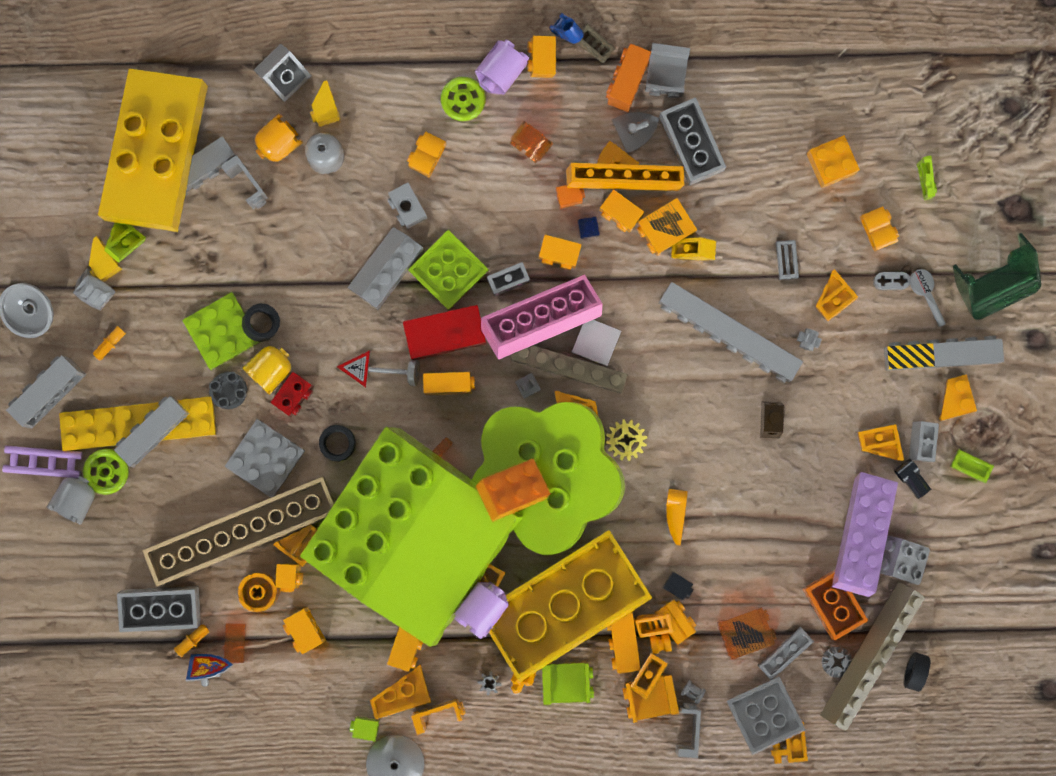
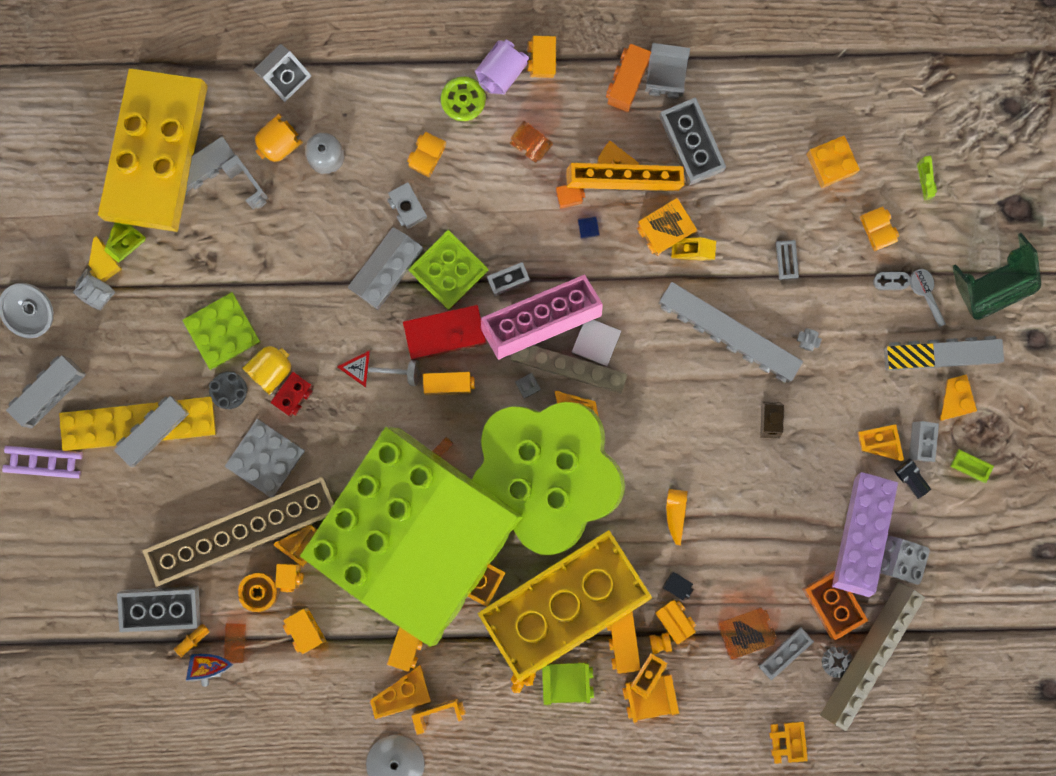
light grey cylinder [46,476,95,525] -> none
lime plate [83,449,129,495] -> none
light orange axle [93,326,126,361] -> none
black tyre [242,303,280,342] -> none
yellow slope [310,80,341,127] -> none
black tyre [319,425,356,462] -> none
lime brick [349,716,380,741] -> none
lavender cylinder [454,582,509,639] -> none
orange brick [476,458,551,522] -> none
light grey gear [477,671,502,696] -> none
light orange brick [539,235,582,270] -> none
blue piece [549,13,584,44] -> none
dark tan slope [577,24,615,63] -> none
light orange brick [599,189,644,233] -> none
light yellow gear [605,419,647,461] -> none
light grey shield [612,112,659,154] -> none
light orange slope [634,613,676,638] -> none
light grey panel [675,703,701,758] -> none
light grey bush [680,680,706,705] -> none
light grey plate [727,677,805,755] -> none
light orange wing [816,269,858,321] -> none
black tyre [903,652,931,692] -> none

